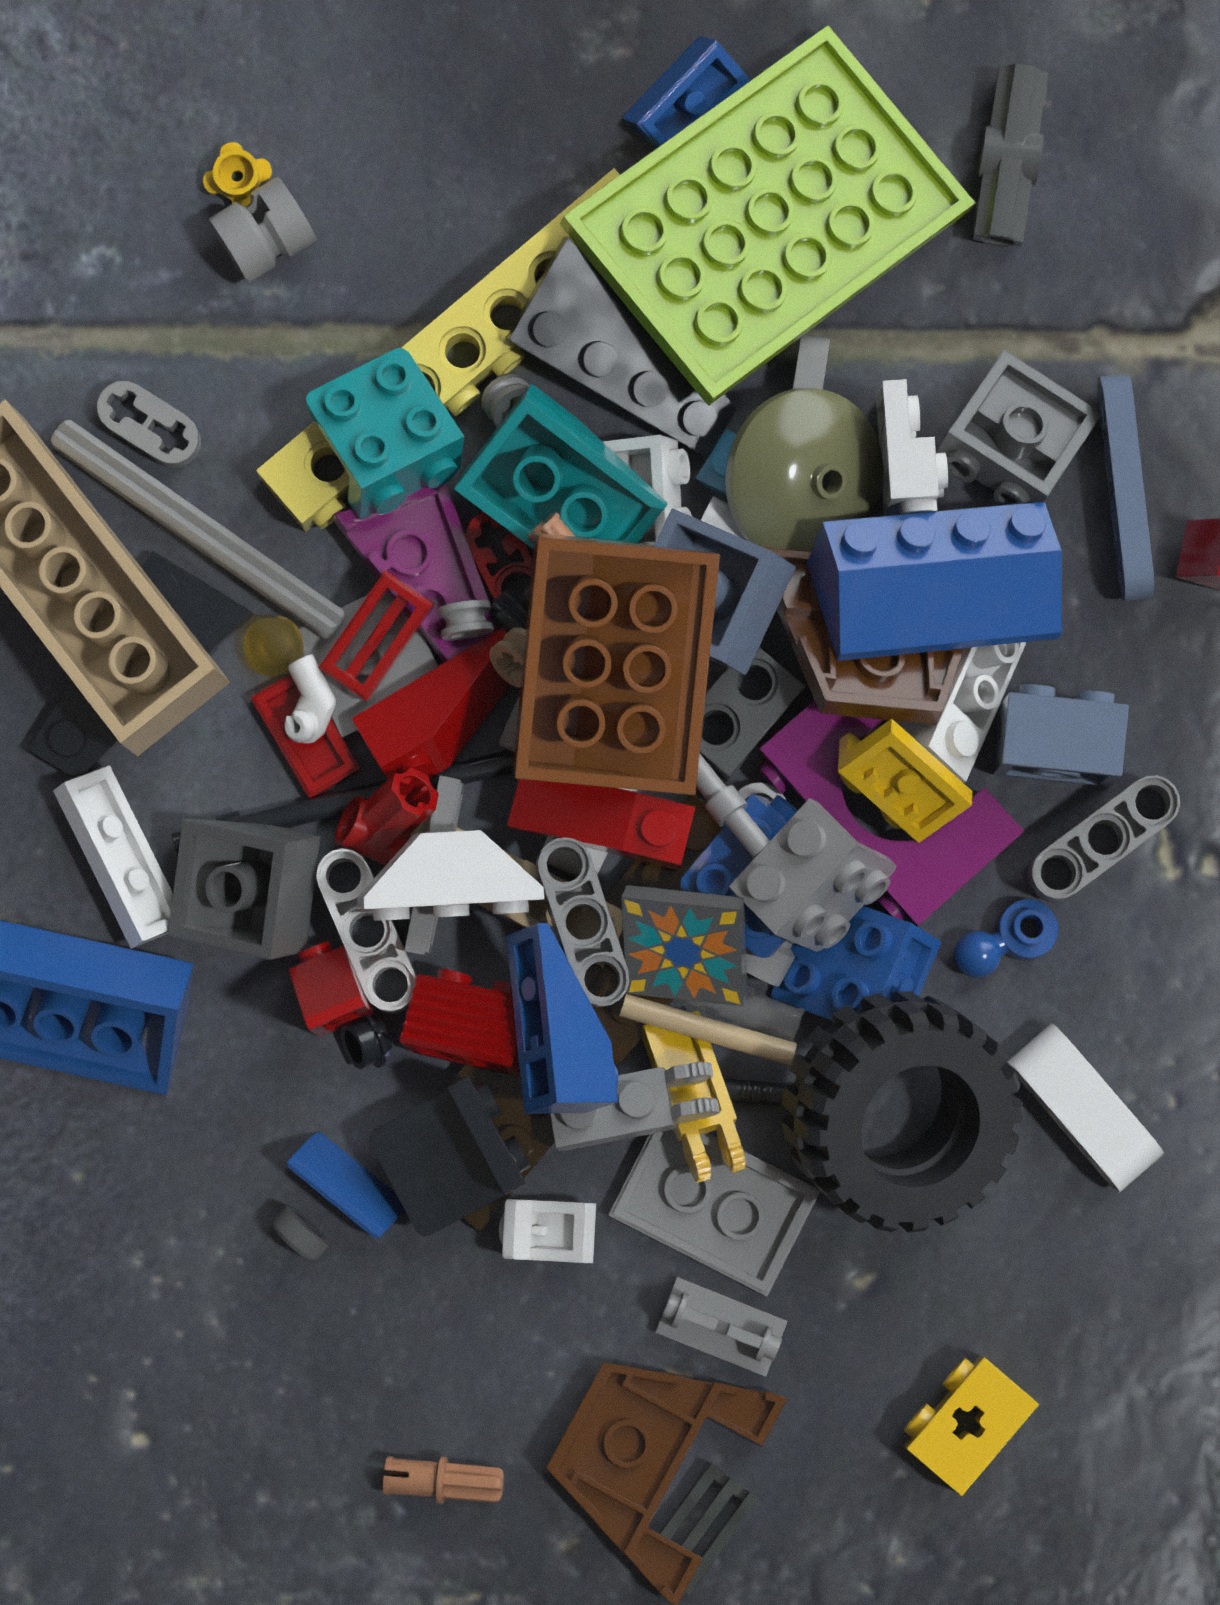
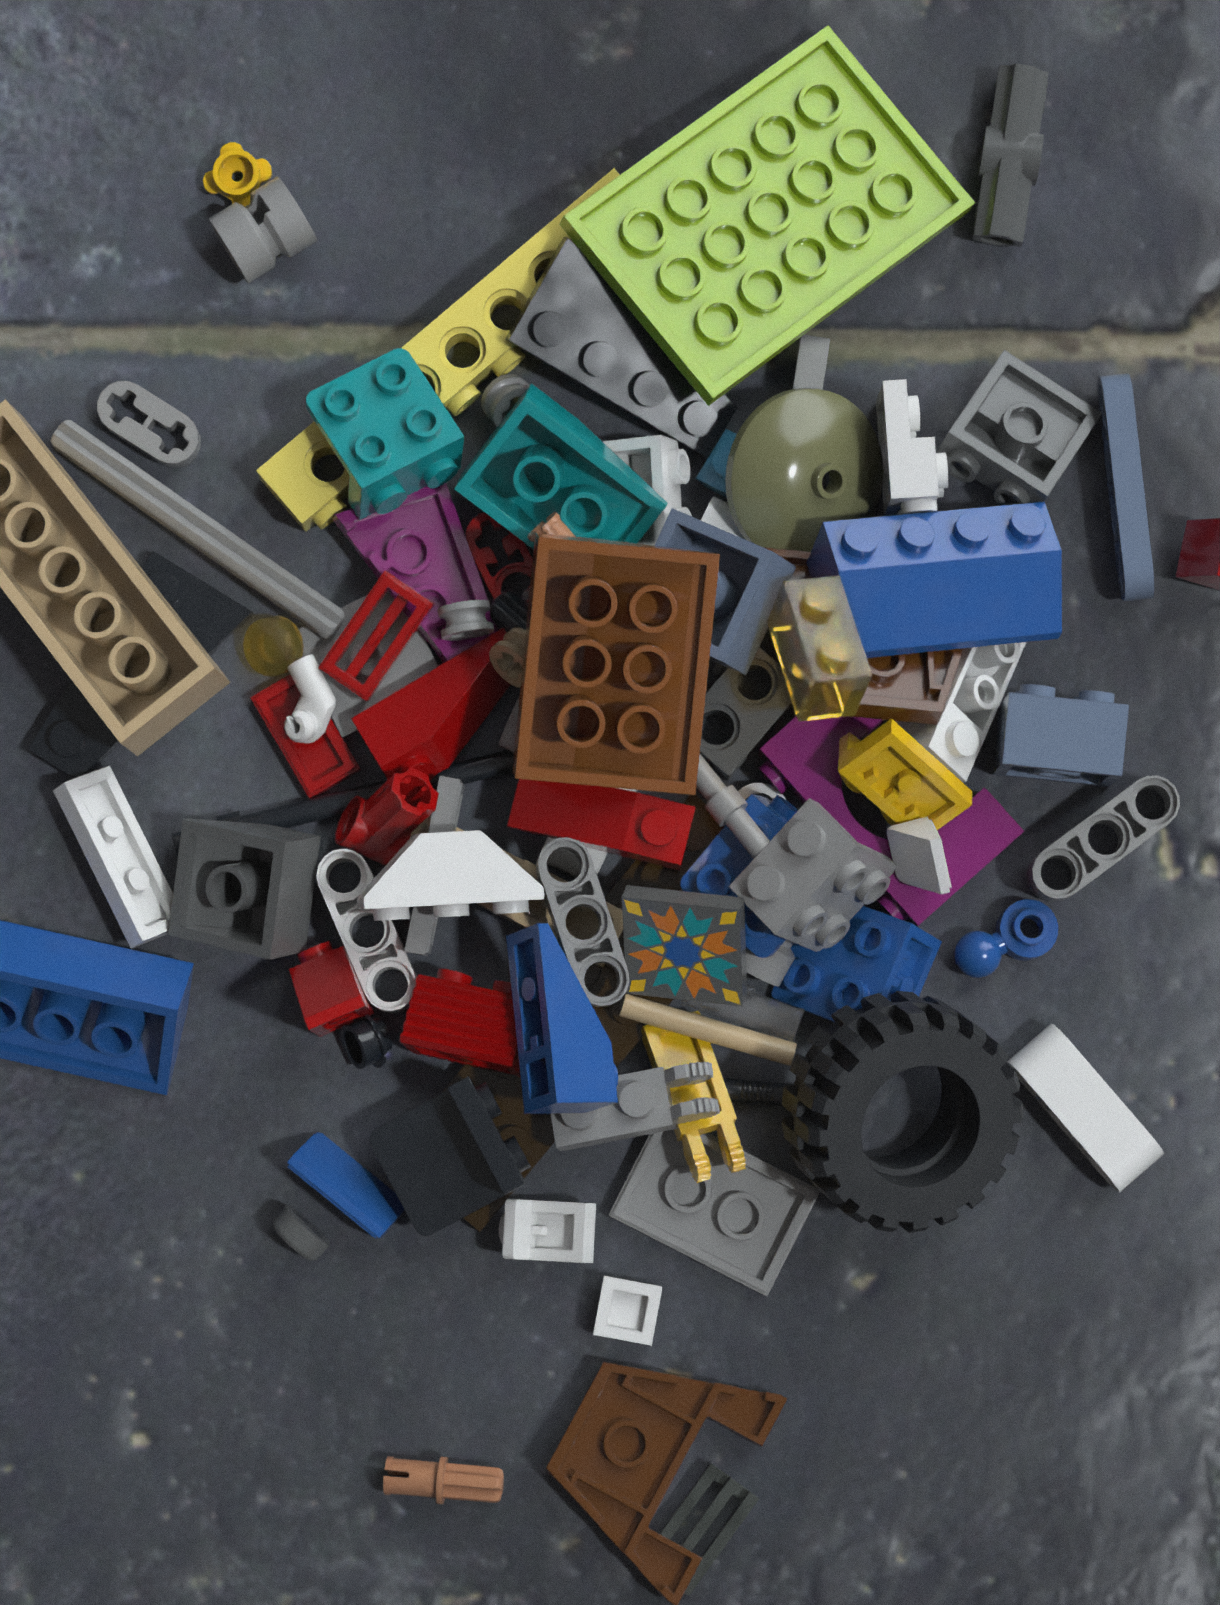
blue slope [623,36,751,149] -> none
light grey hinge [655,1277,788,1377] -> none
yellow brick [903,1355,1039,1496] -> none
none -> white plate [593,1276,662,1346]
none -> clear yellow brick [767,575,872,722]
none -> white slope [887,816,952,894]

